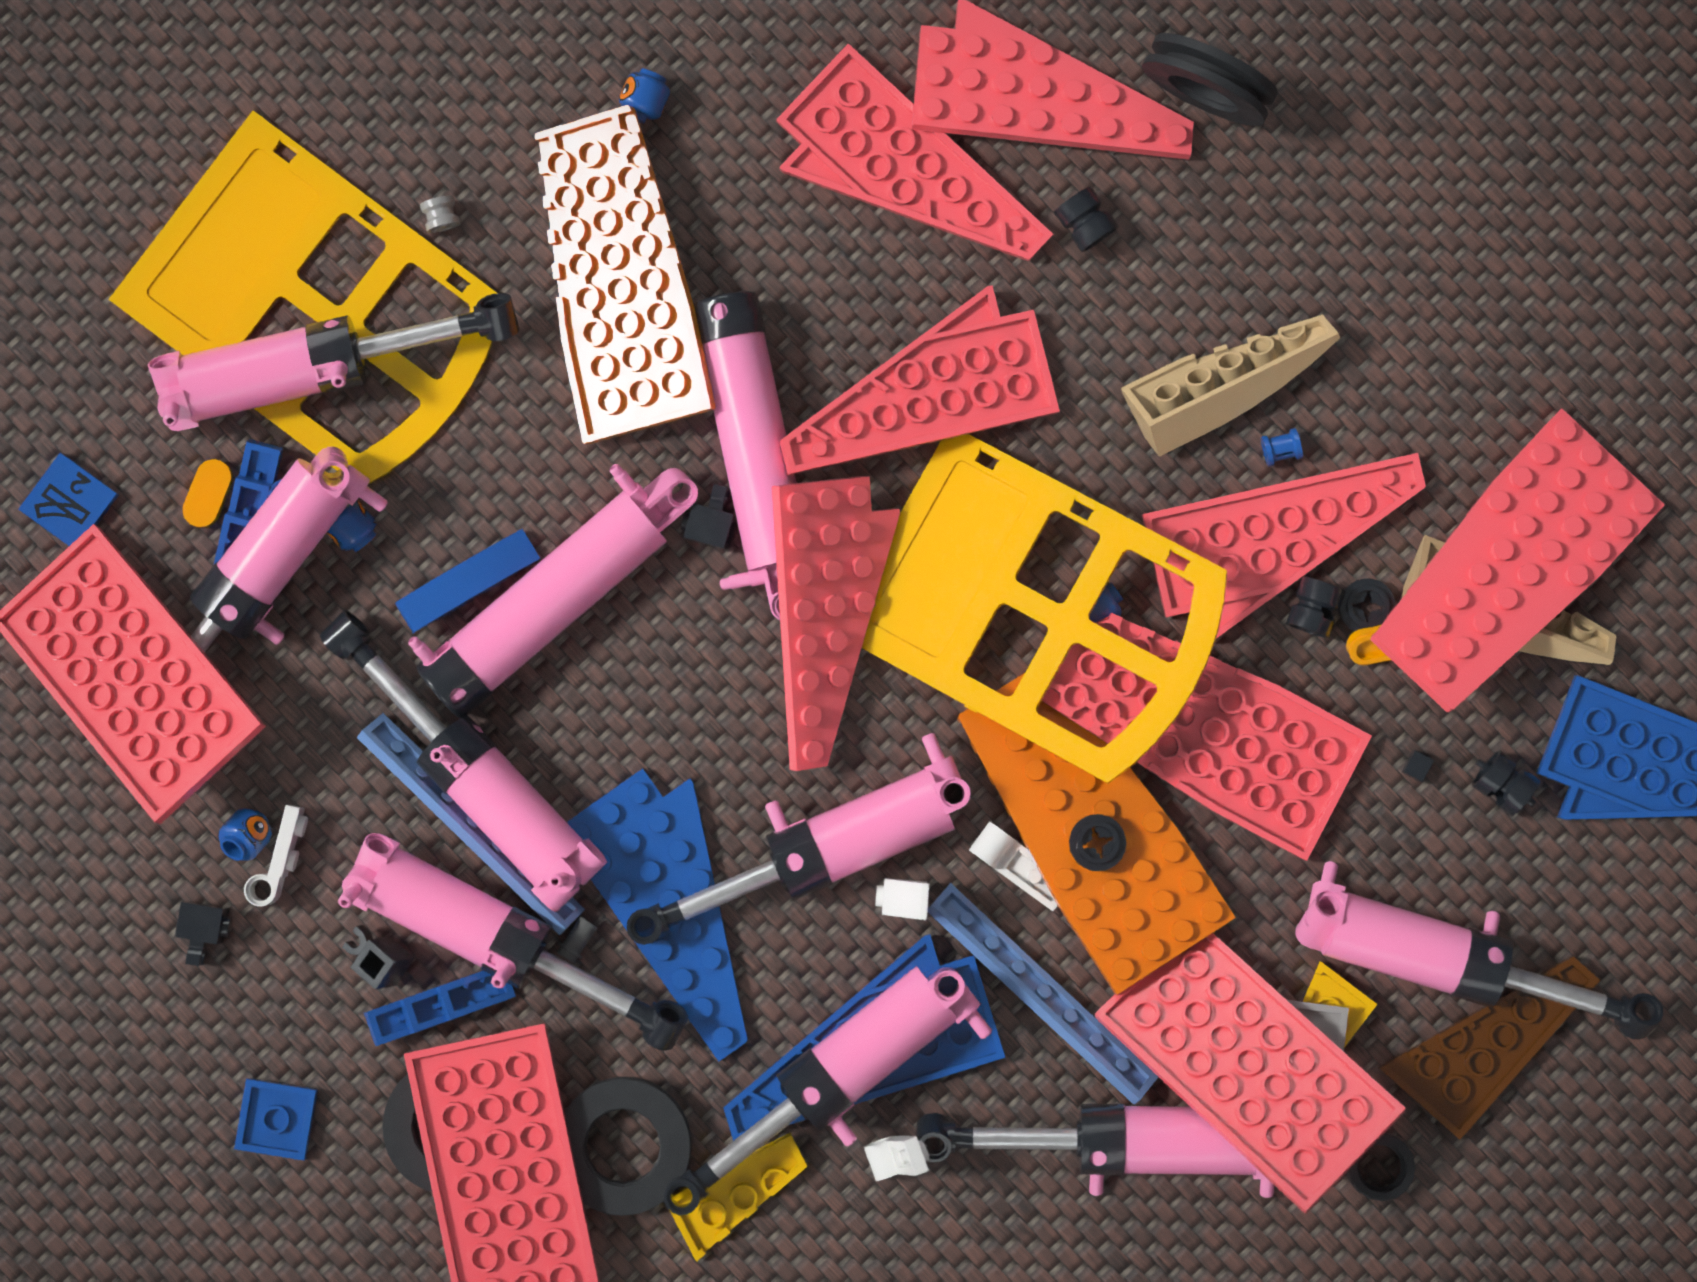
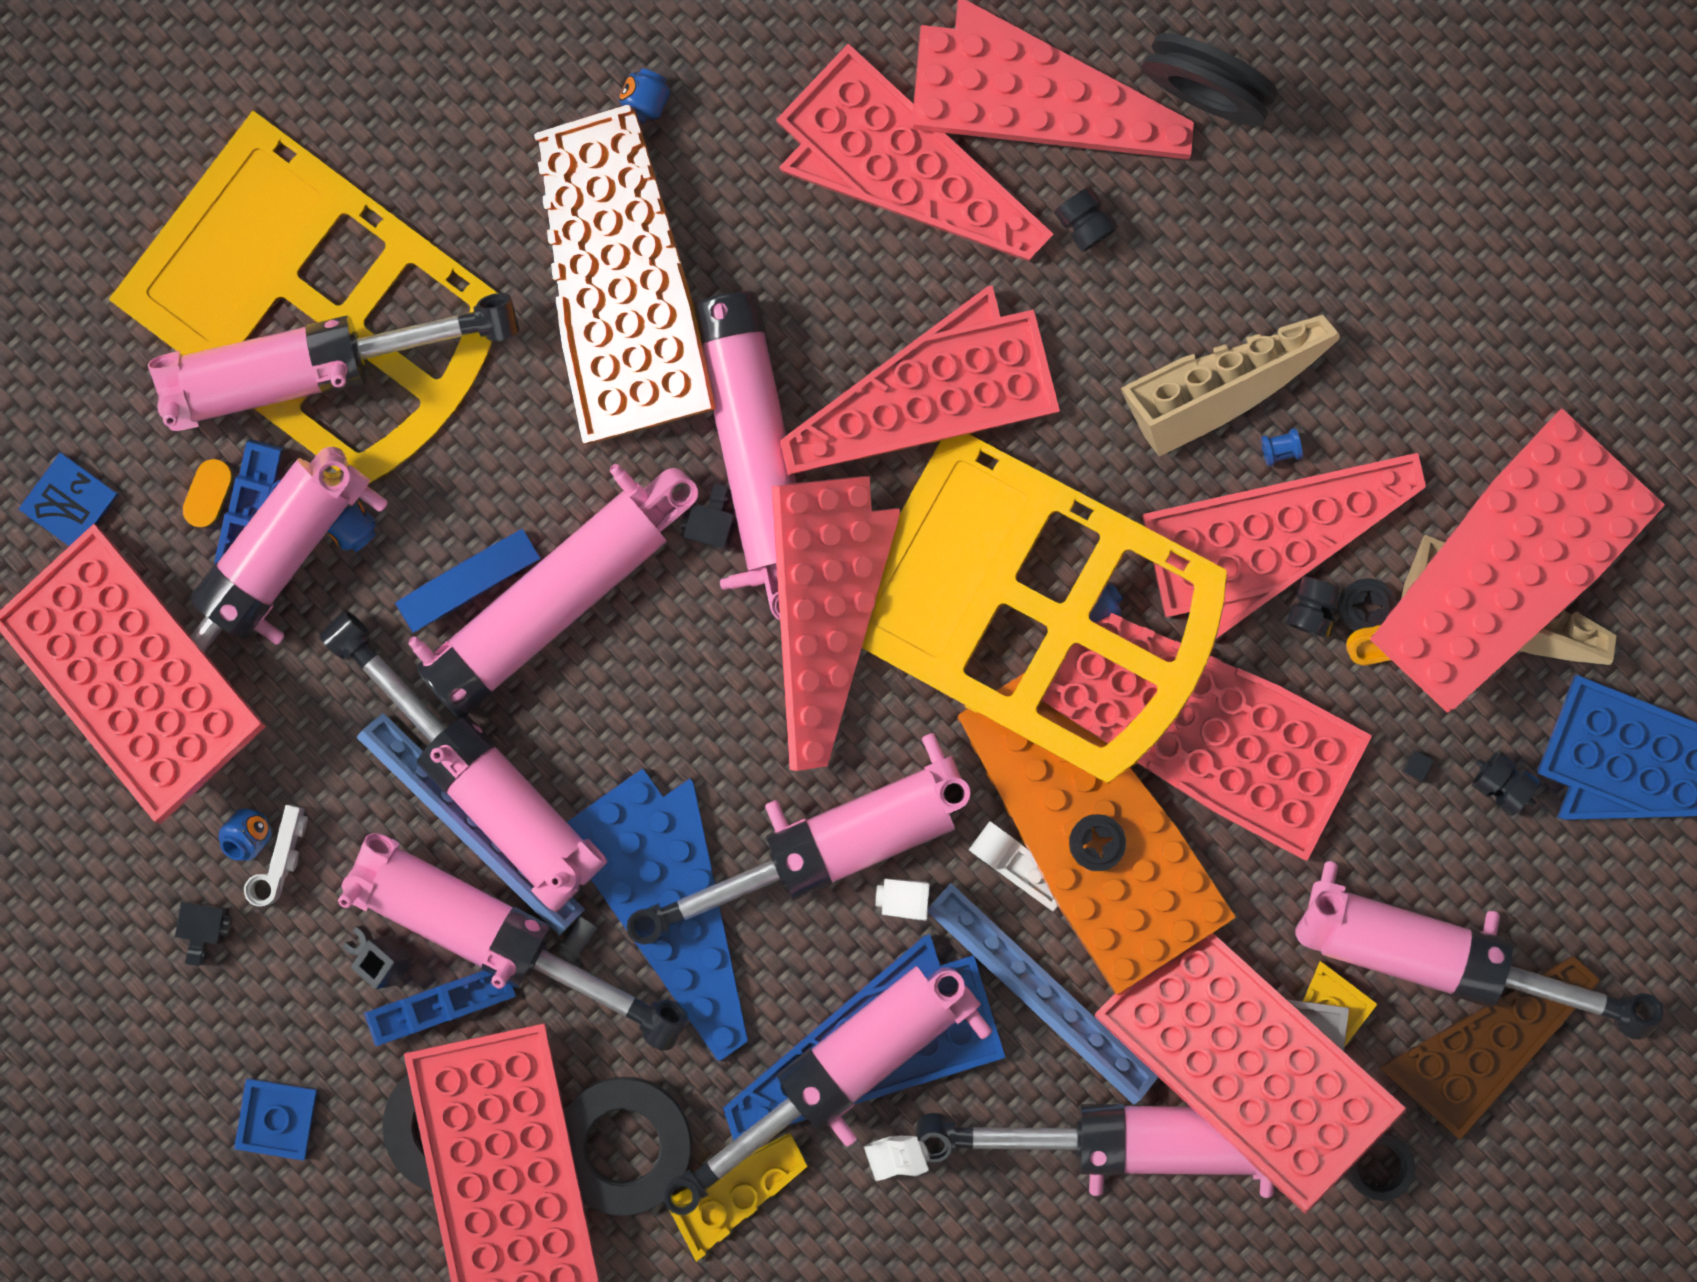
light grey wheel [420,195,461,233] -> none

